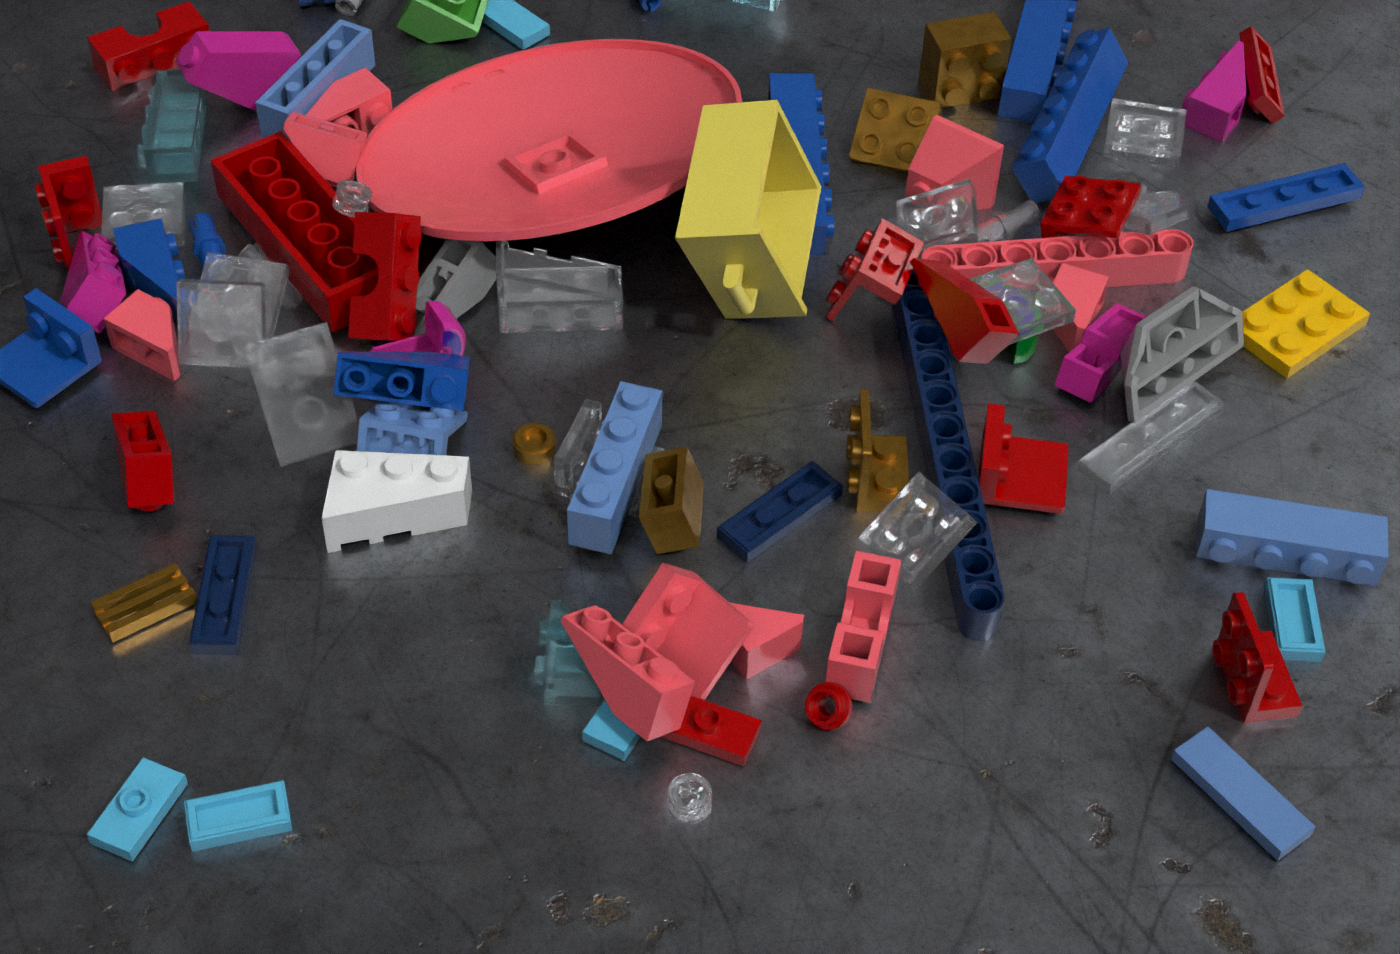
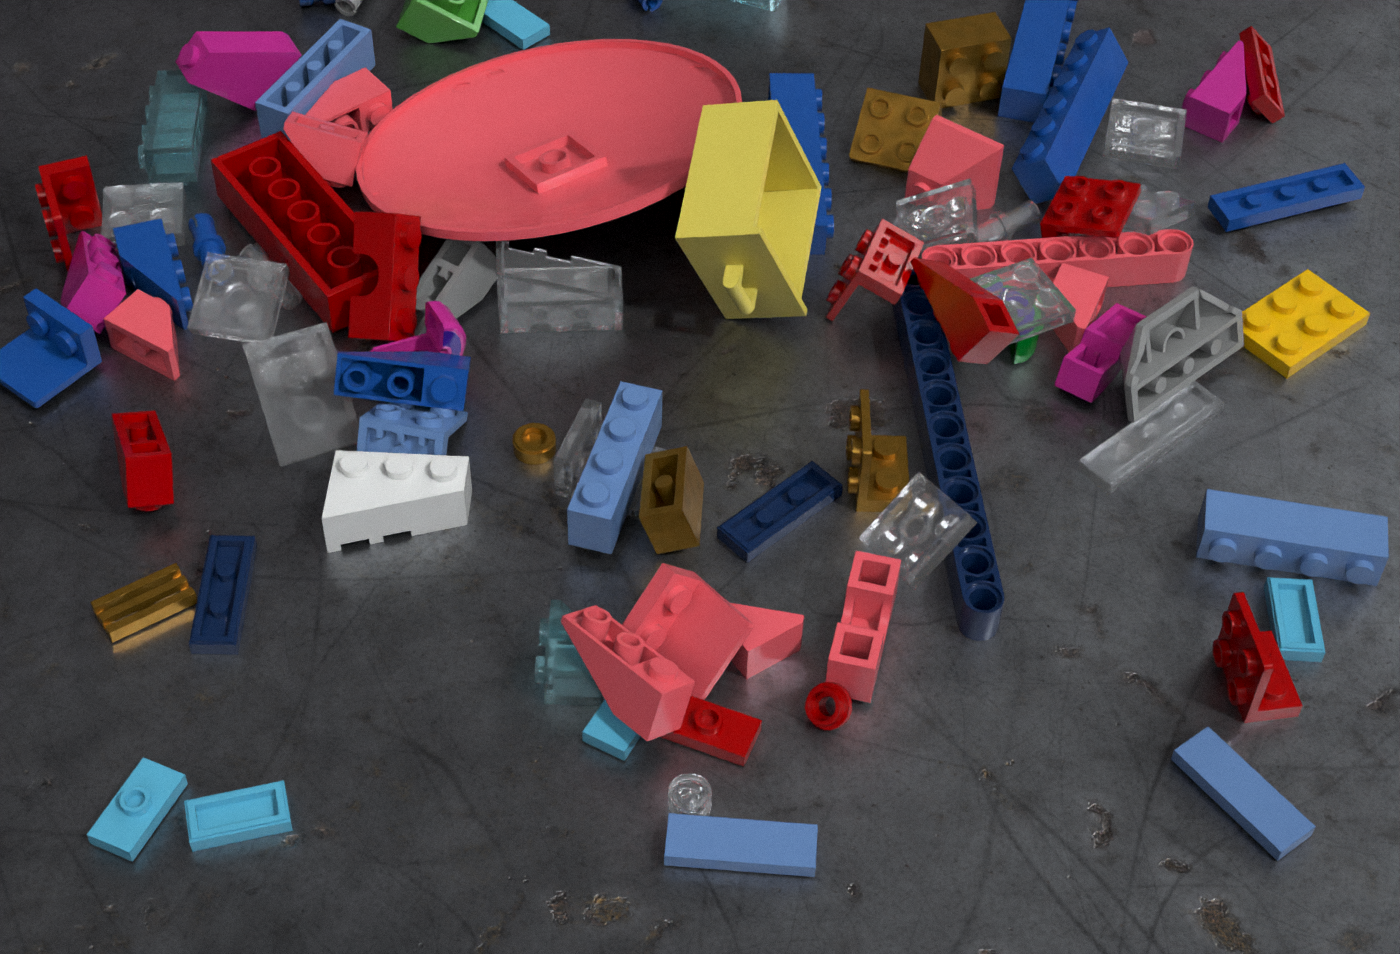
red arch [87,1,210,91] -> none
clear plate [176,279,266,369] -> none
clear bush [332,180,372,217] -> none
red bracket [978,403,1069,514] -> none
none -> medium blue tile [664,813,818,877]

